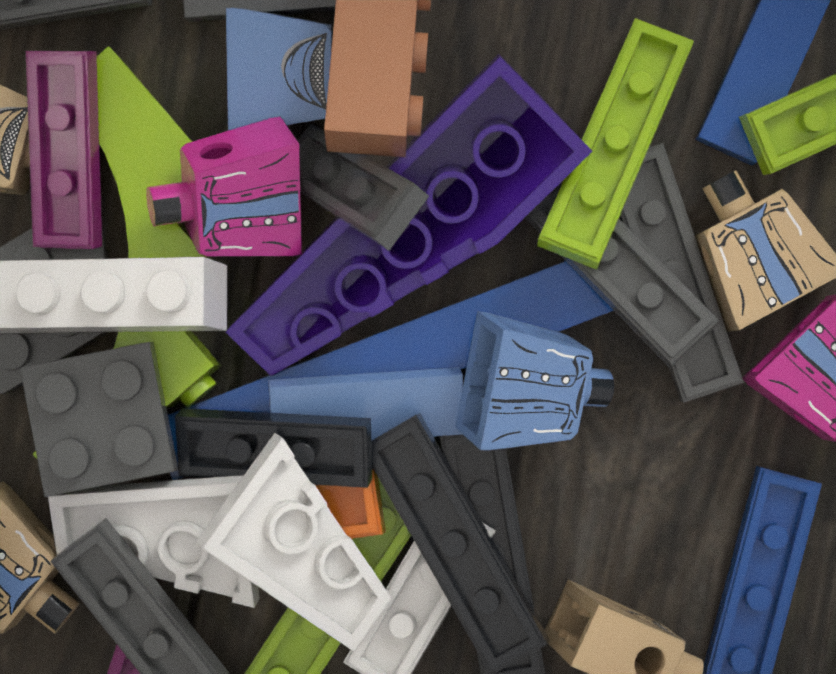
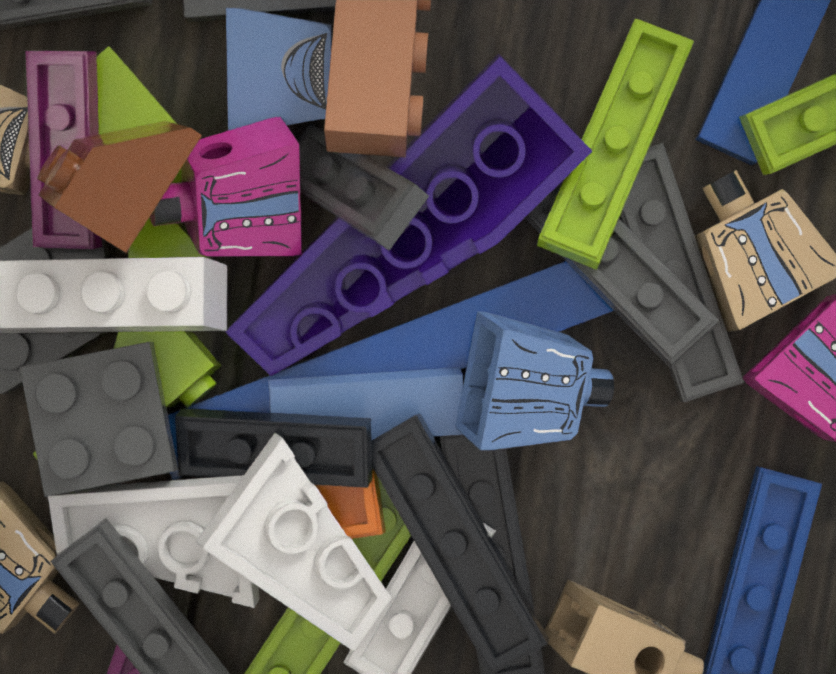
none -> dark orange slope [37,121,202,253]

